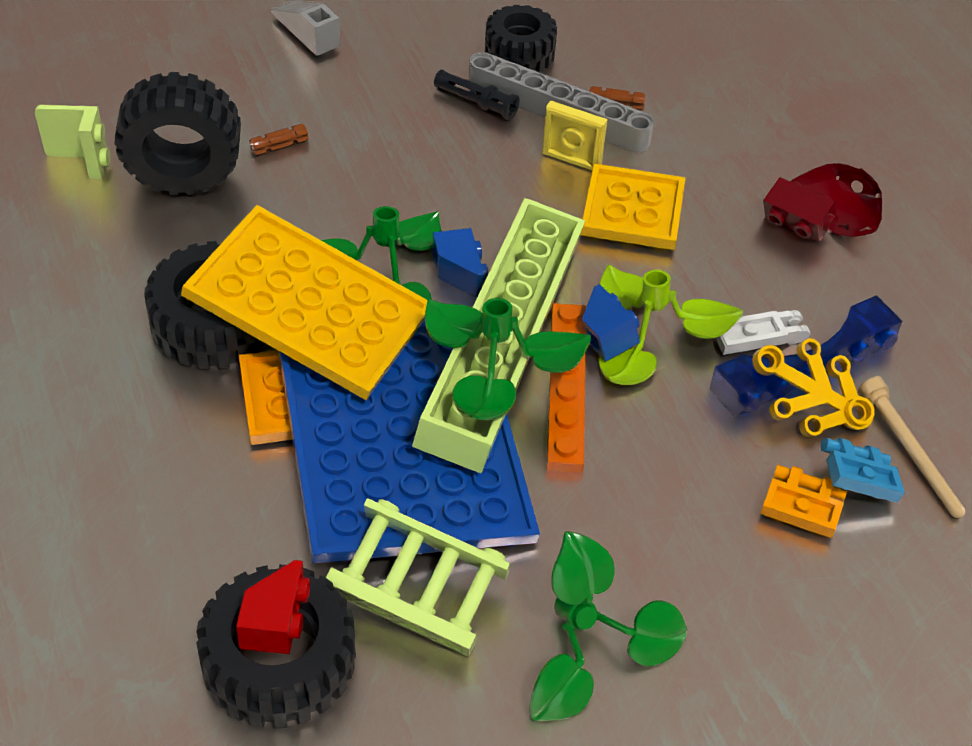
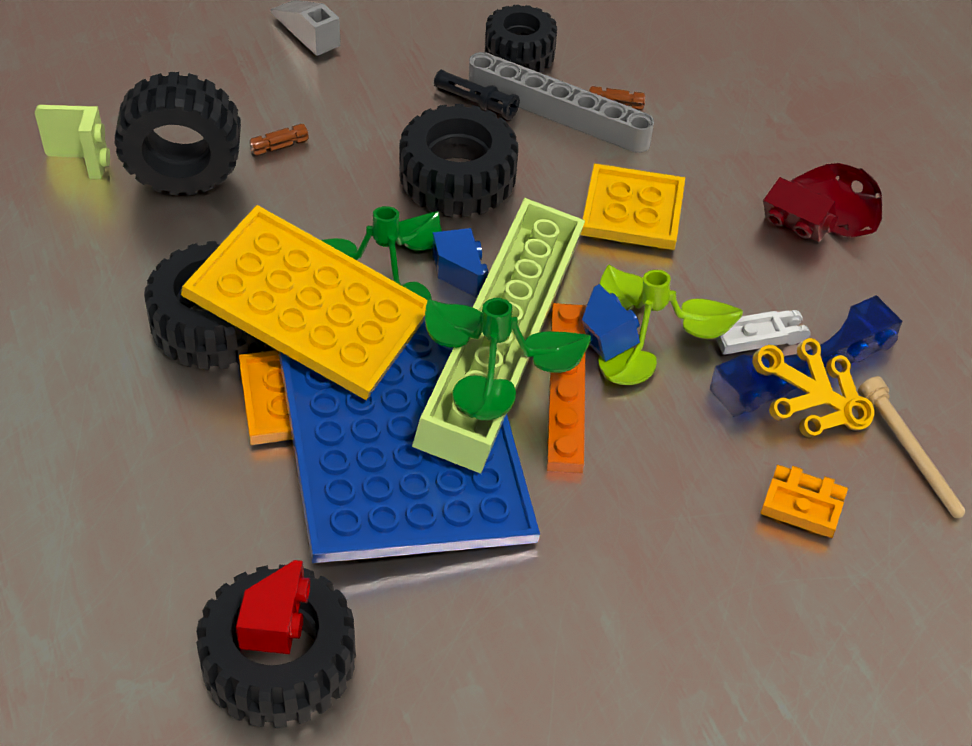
yellowish green fence [326,498,510,657] -> none
green plant [529,531,688,721] -> none
light yellow tile [542,101,608,171] -> none
dark azure plate [821,438,905,503] -> none
none -> black tyre [399,104,518,217]

